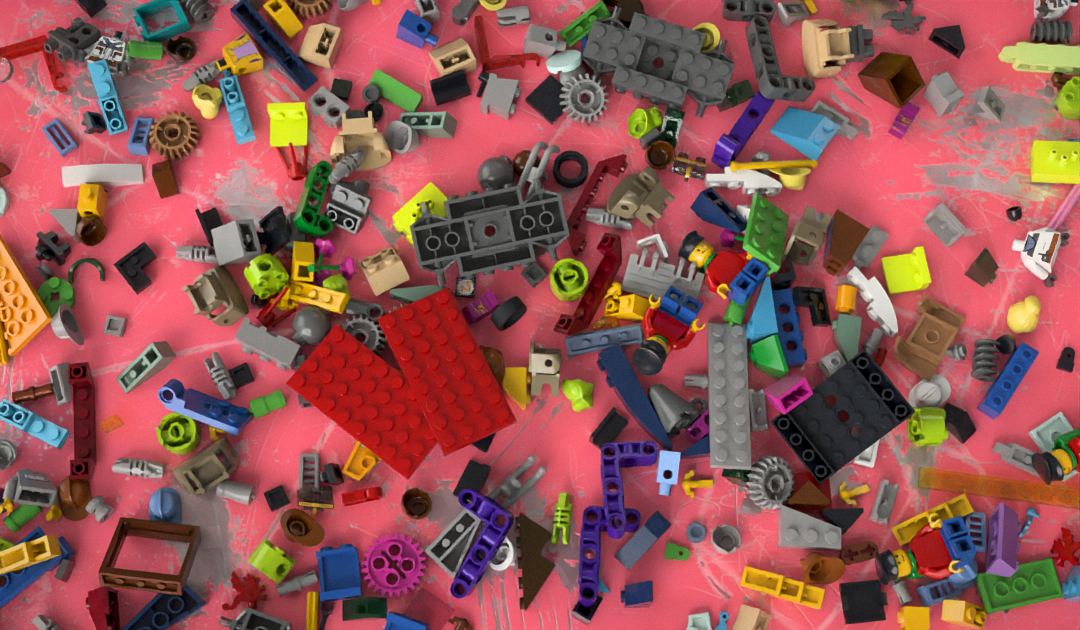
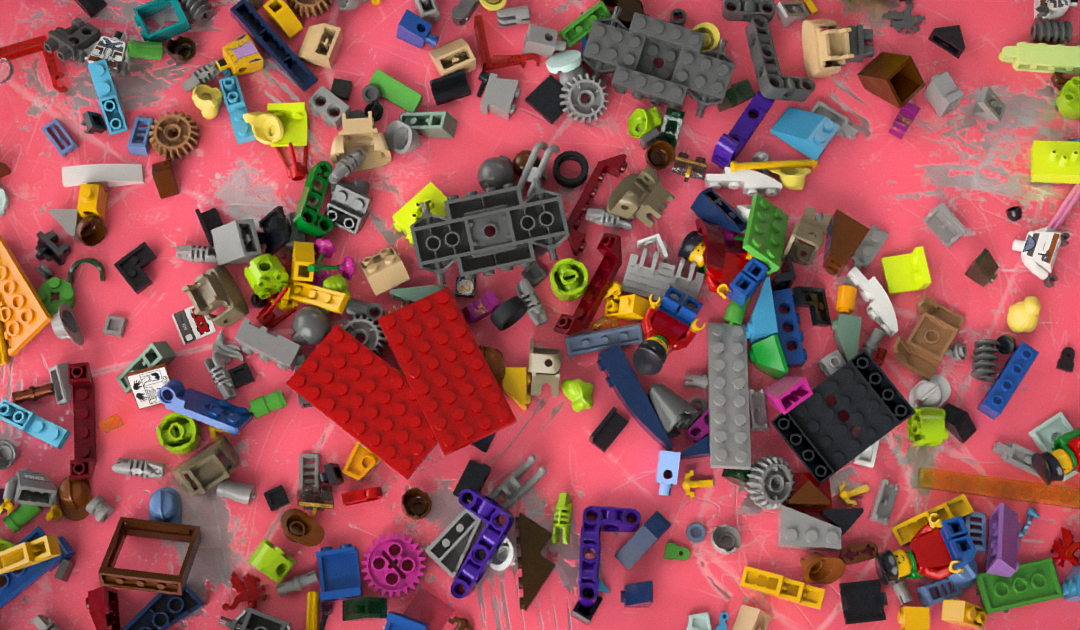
dark purple beam [600,441,658,539] -> none
none -> tile [126,363,172,410]
none -> sticker [172,306,216,345]
none -> light grey piece [213,330,244,365]
none -> light yellow hair [243,111,285,145]
none -> light grey hinge [516,278,548,327]
none -> dark grey bush [670,9,686,26]
none -> dark red slope [695,219,725,272]

